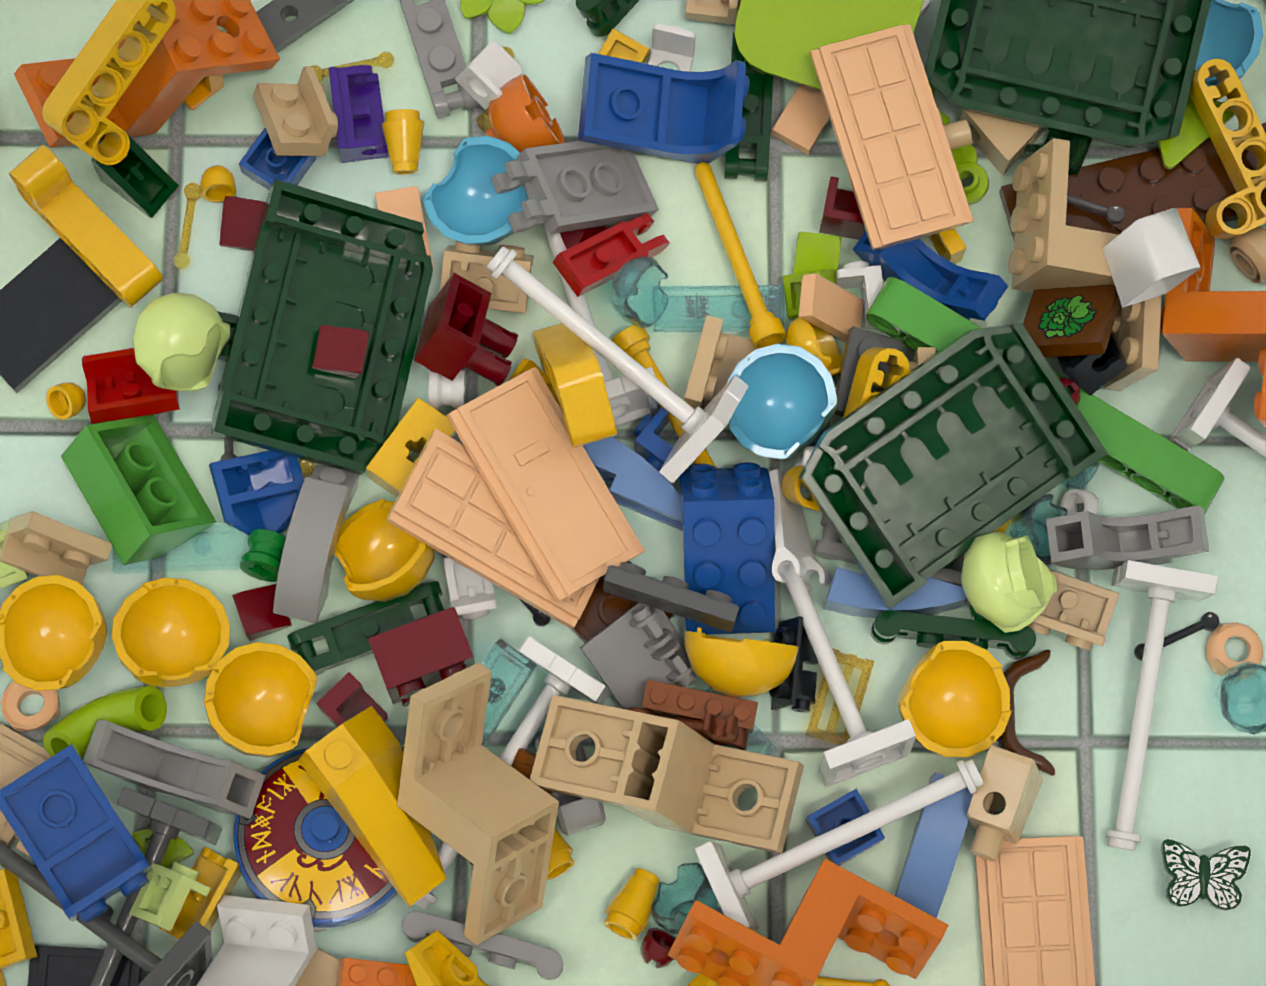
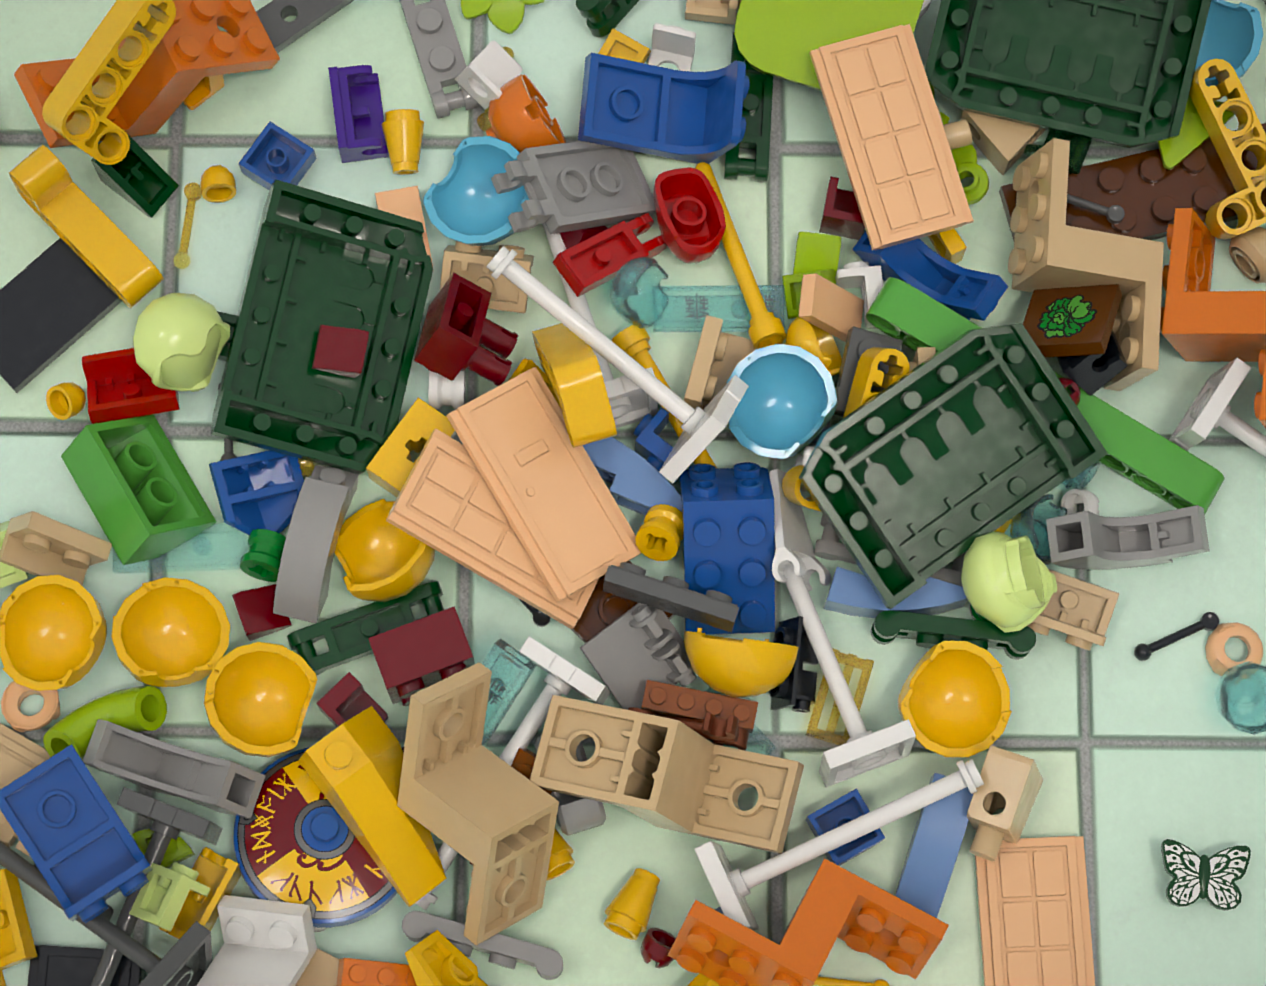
dark red slope [219,196,265,251] -> none
tan bracket [253,66,338,156] -> none
clear yellow hinge [310,51,394,82] -> none
white bracket [442,554,497,619] -> none
clear light blue hair [651,862,718,934] -> none
light nougat tile [771,85,830,155] -> none
reddish brown animal [999,650,1055,776] -> none
white piece [1102,208,1201,308] -> none
white tile [1106,560,1218,851] -> none
none -> yellow wheel [635,504,683,561]
none -> red piece [653,167,726,263]

